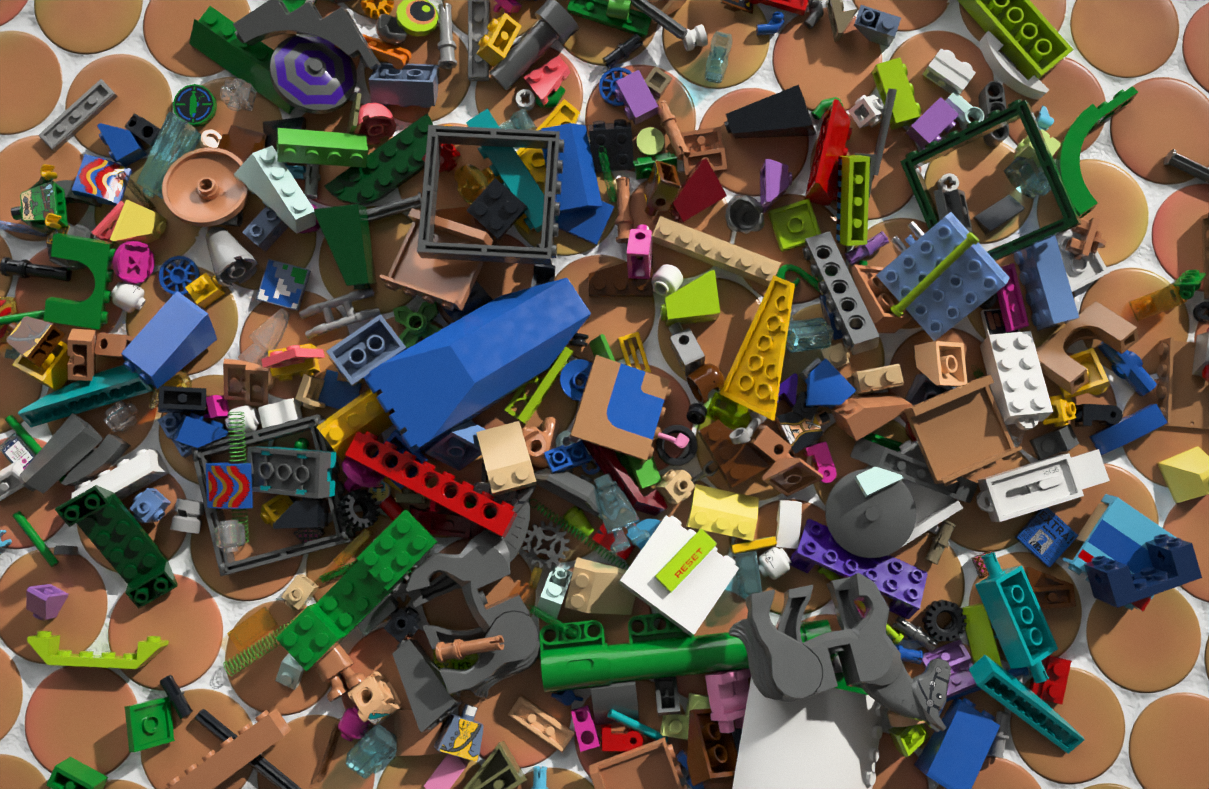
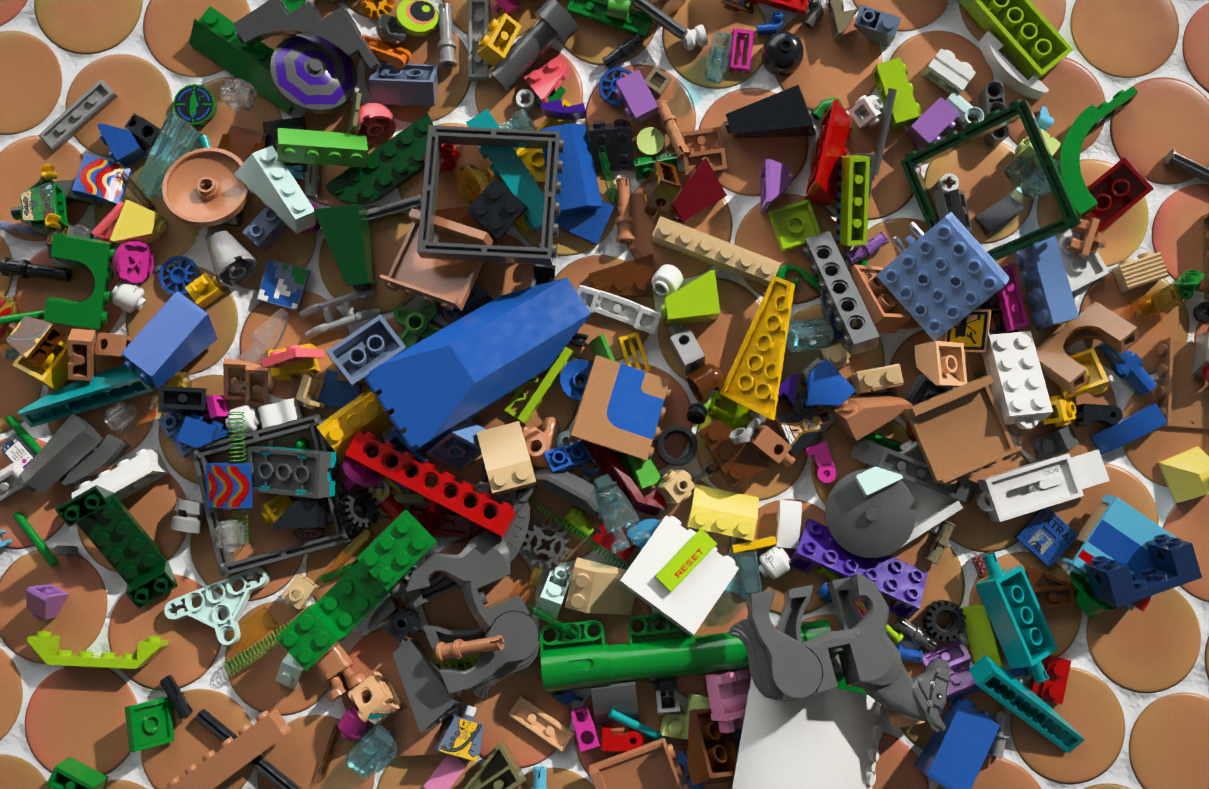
medium blue brick [129,488,171,523] -> none
light nougat tile [200,130,222,148] -> none
dark pink torso [627,224,653,279] -> none
bright pink hand [657,432,689,448] -> none
dark grey hair [725,195,765,234] -> none
nougat slope [762,458,824,497] -> none
lime slope [888,723,929,757] -> none
lime bar [890,232,979,317] -> none
none -> light aqua beam [164,567,270,646]
none -> dark purple slope [540,99,586,120]
none -> white slope [577,285,661,335]
none -> dark pink tile [728,28,754,73]
none -> black cylinder [761,31,804,76]
none -> blue plate [816,580,833,603]
none -> piece [945,310,991,353]
none -> green piece [1070,571,1116,619]
none -> red slope [1084,157,1154,232]
none -> tan brick [1112,251,1169,293]

